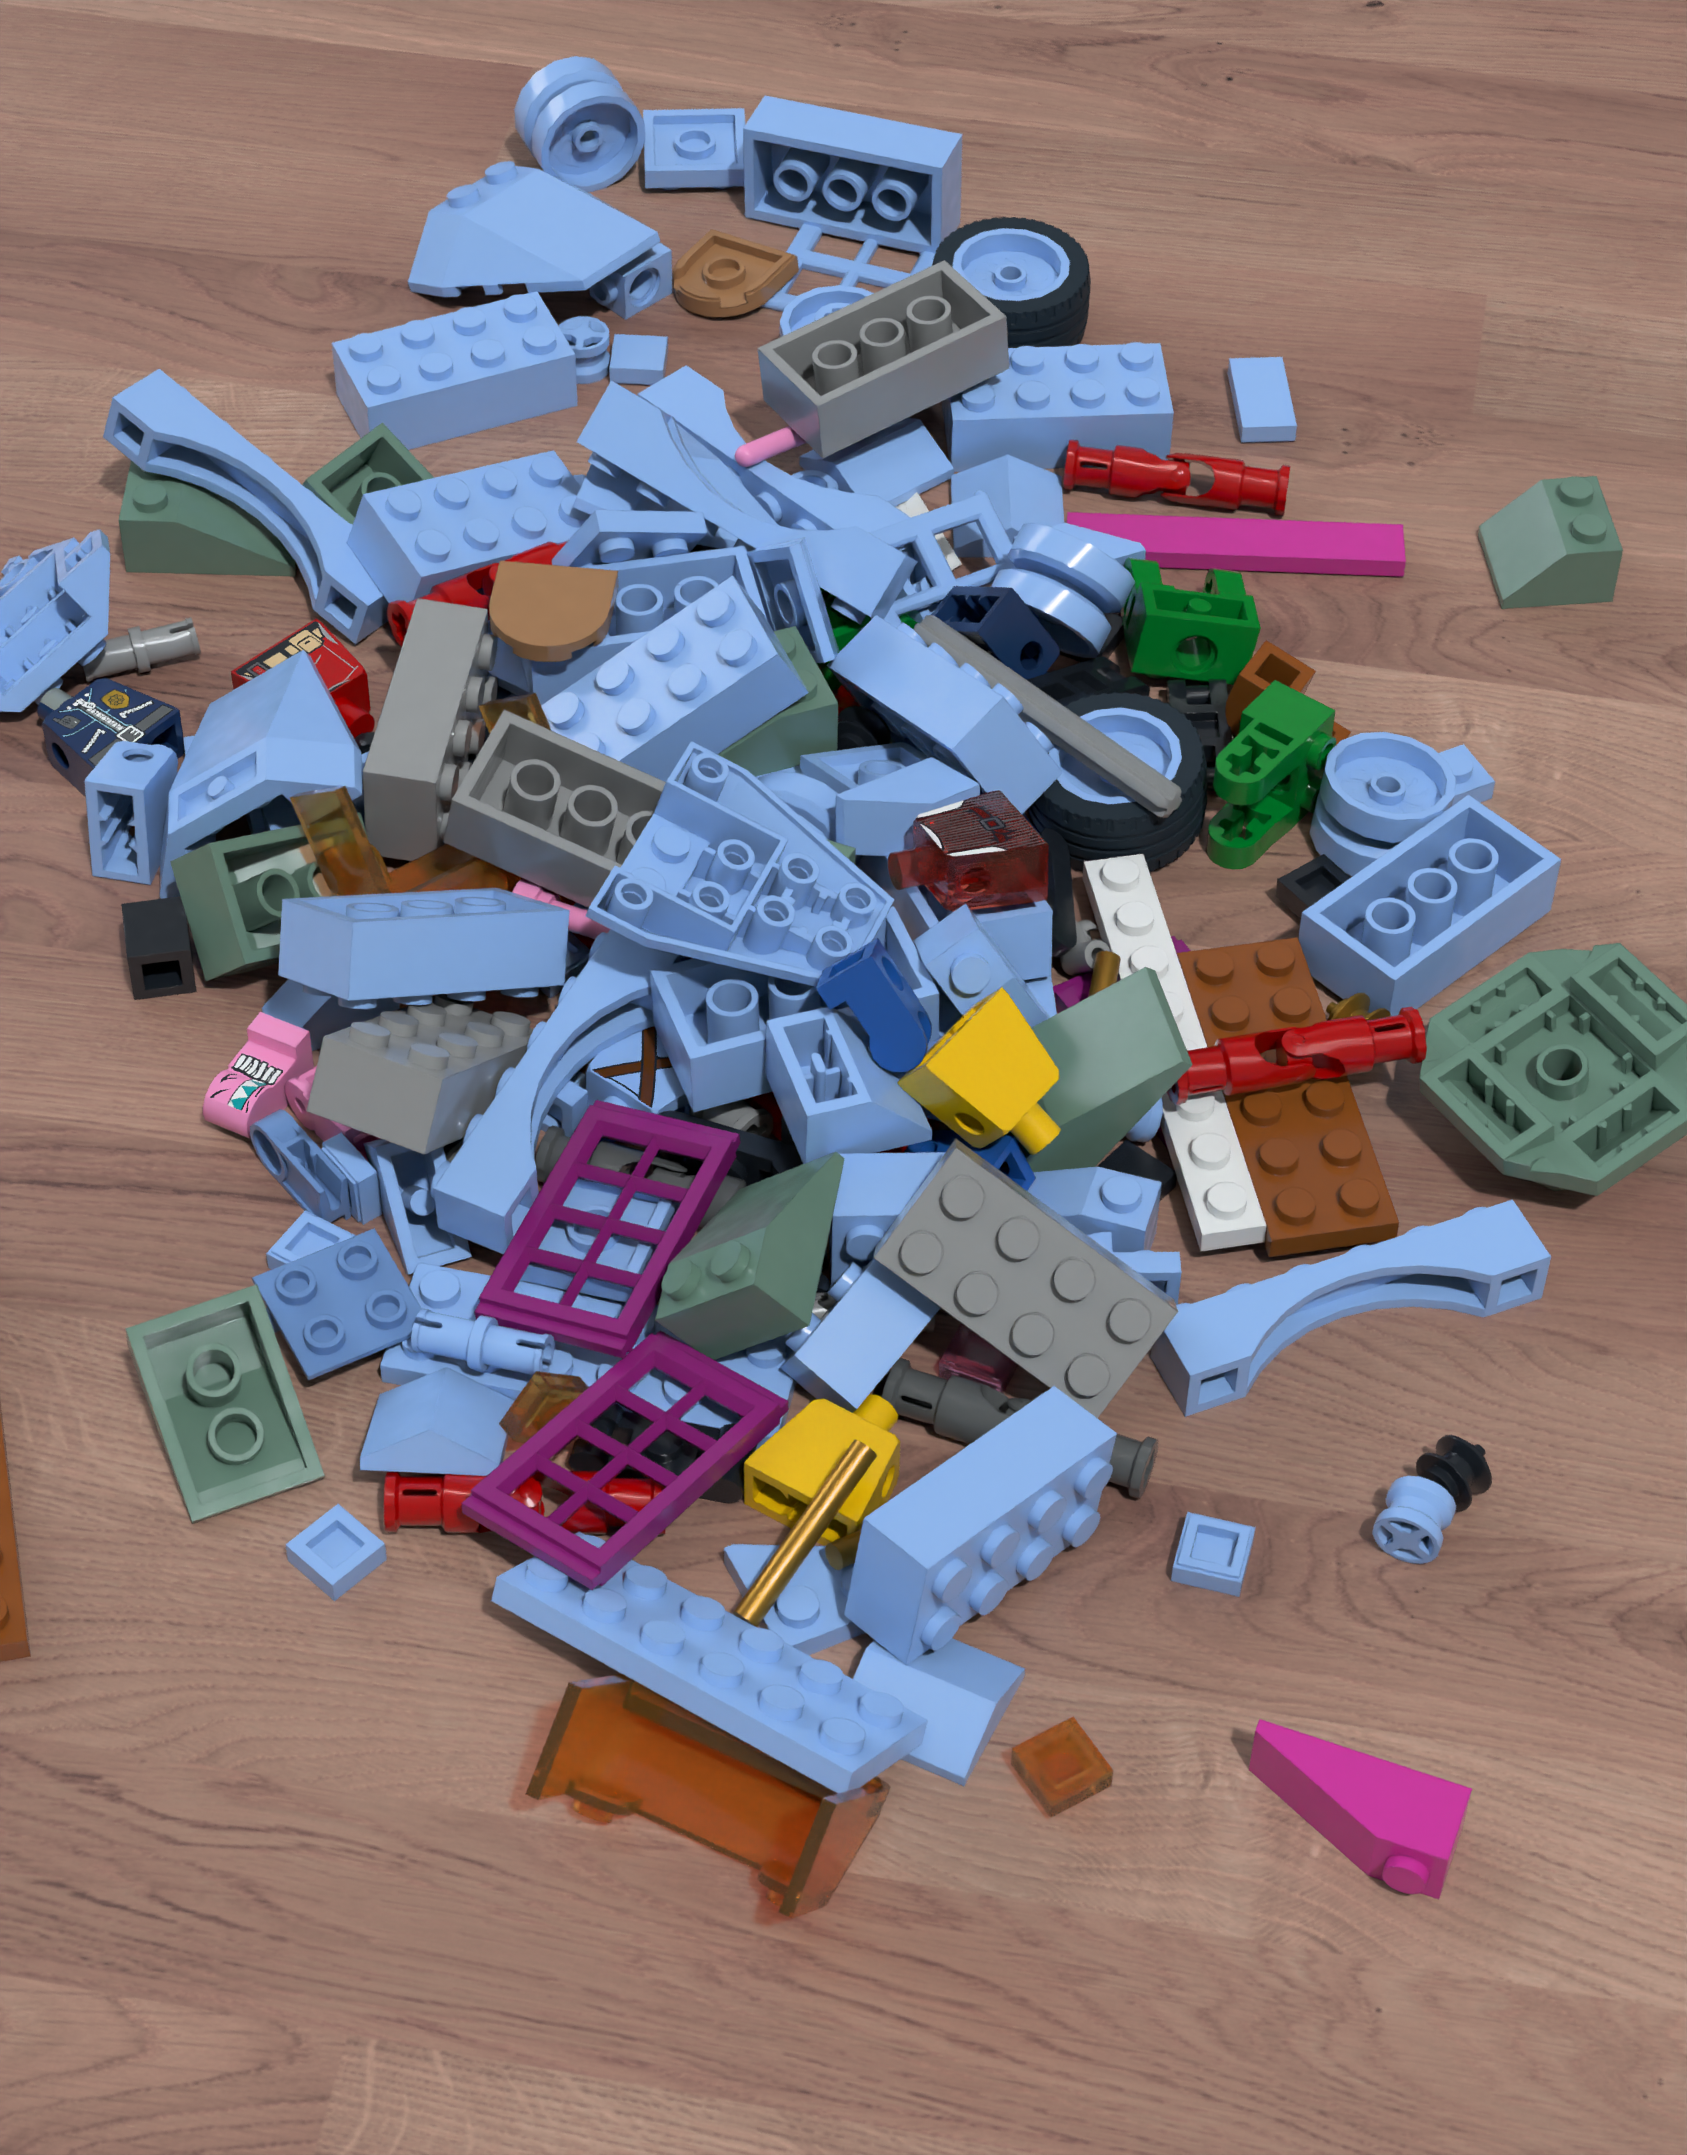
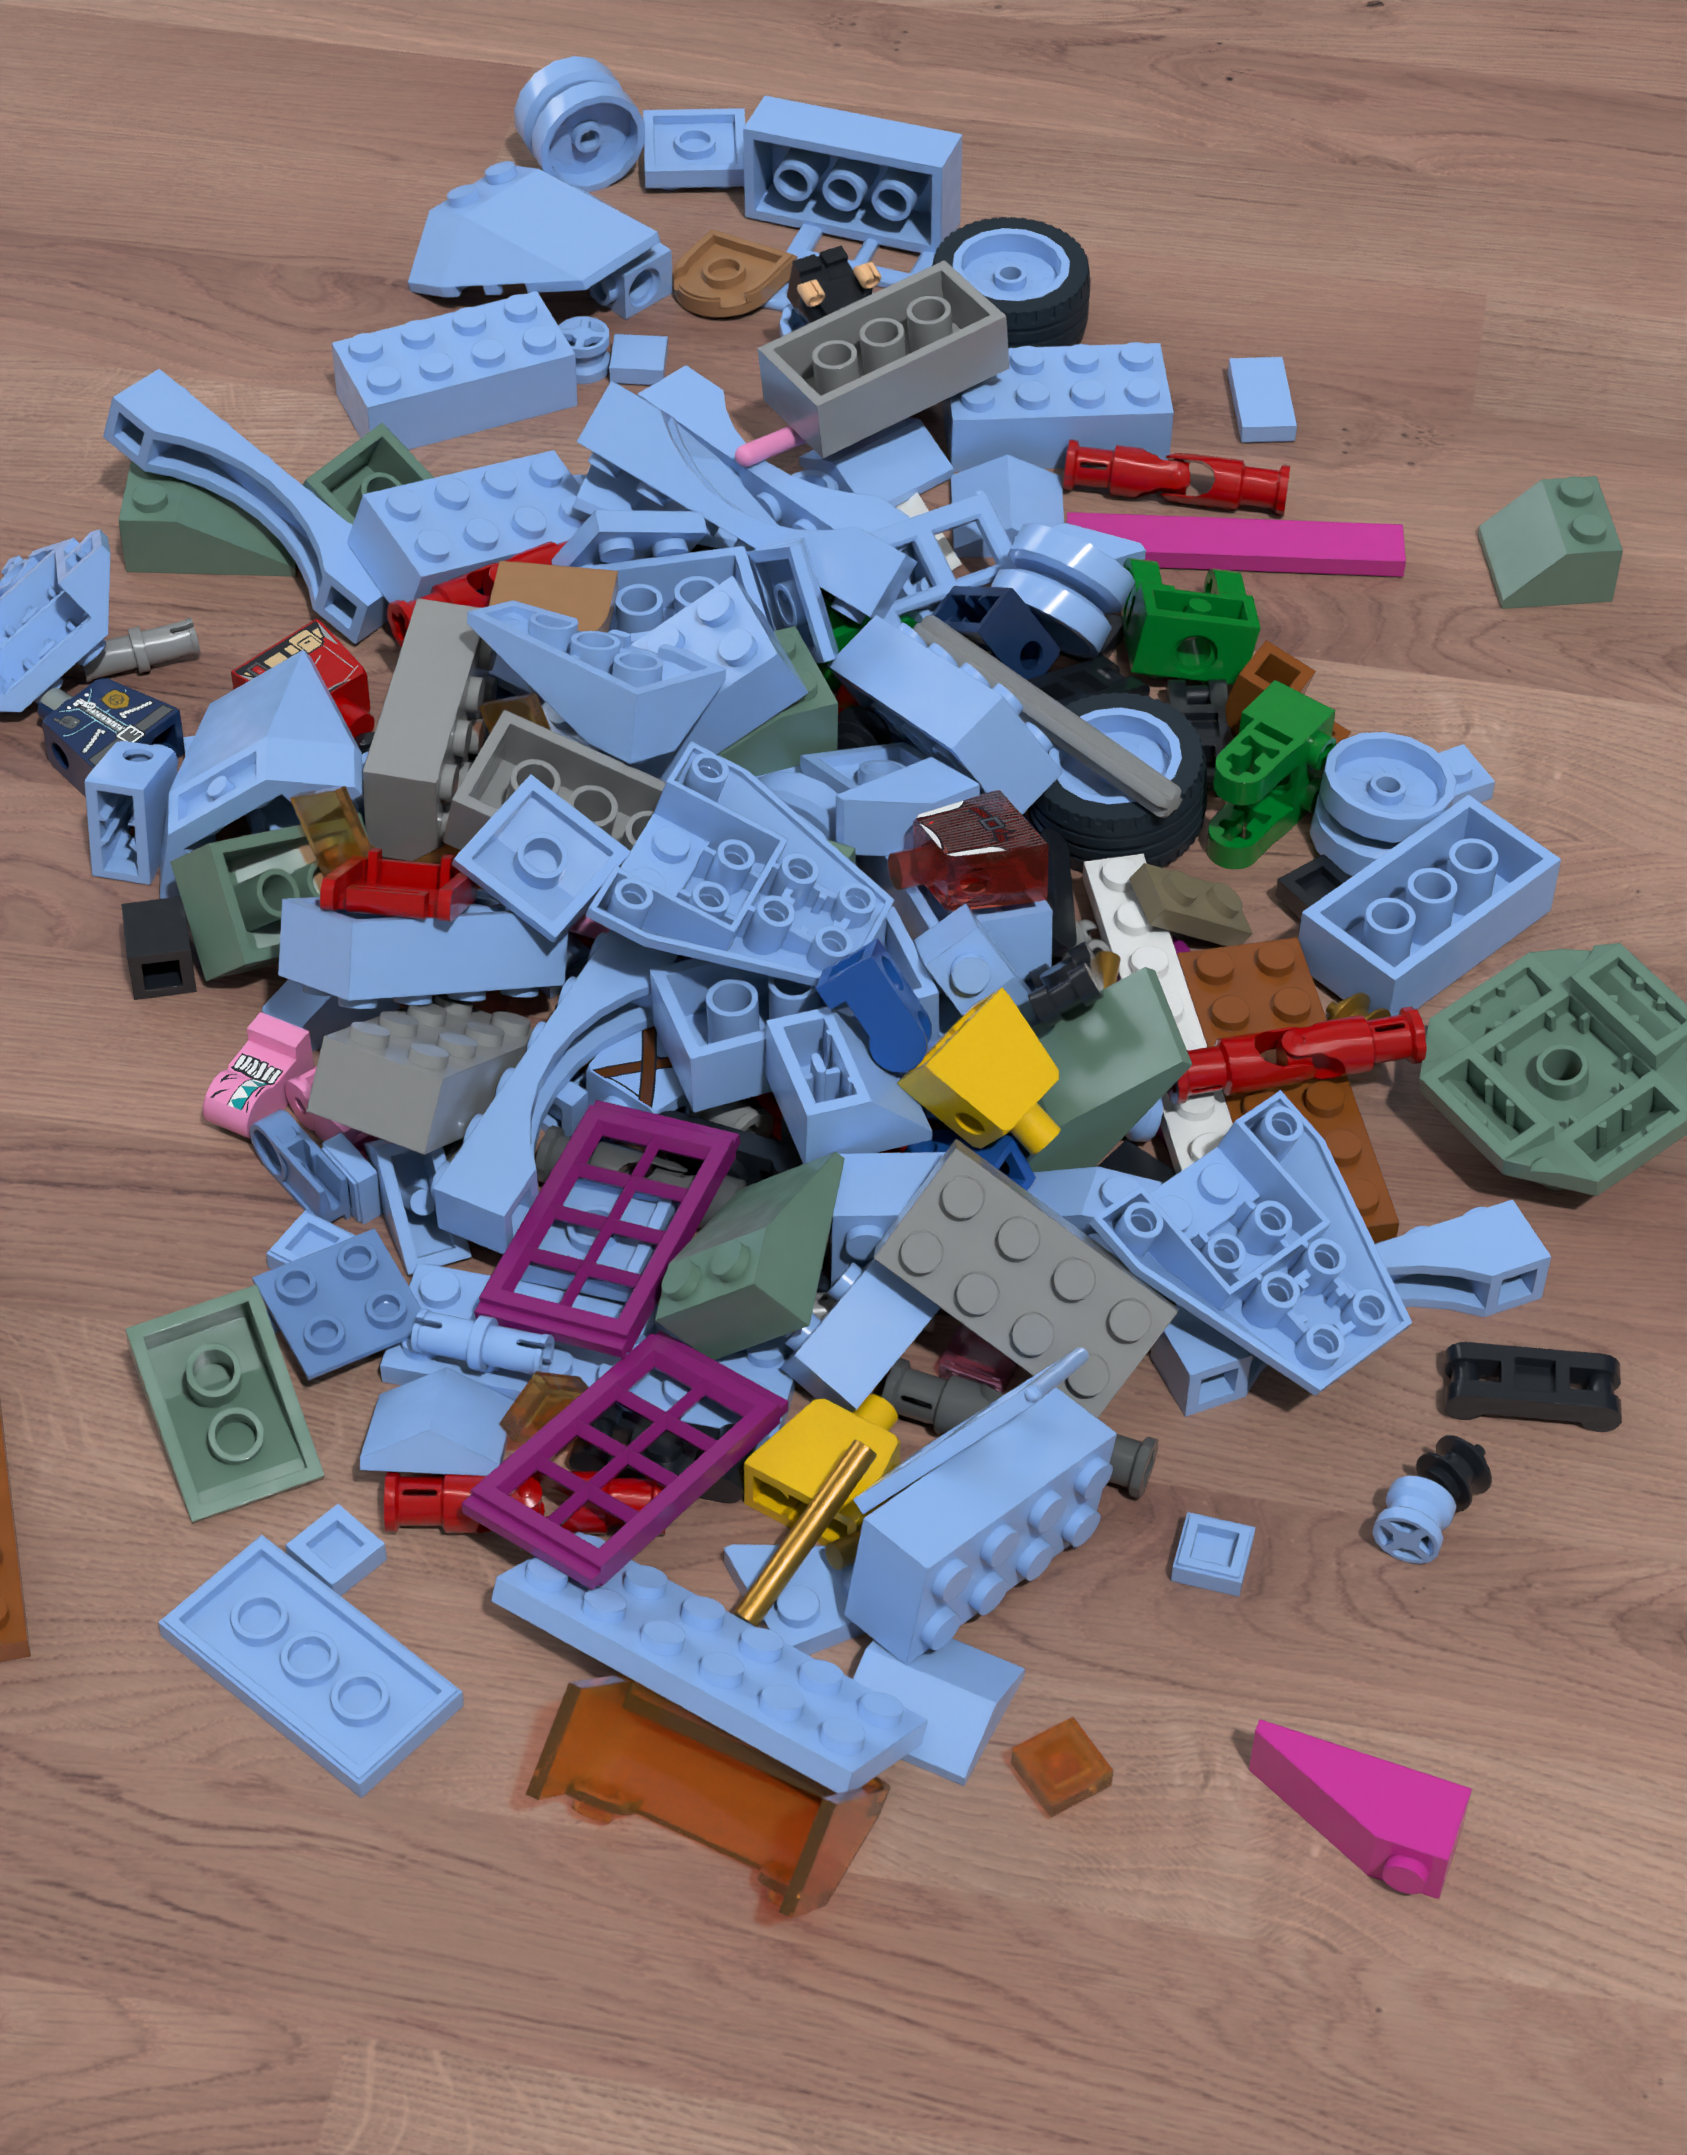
none -> light blue tile [158,1535,464,1798]
none -> red container [320,848,478,922]
none -> light blue slope [452,774,630,943]
none -> light blue wedge [467,600,726,766]
none -> black piece [787,245,881,325]
none -> light blue window [853,1347,1089,1514]
none -> black plate [1028,941,1104,1028]
none -> light blue wedge [1089,1090,1412,1396]
none -> dark tan plate [1129,863,1253,946]
none -> black plate [1445,1342,1622,1432]

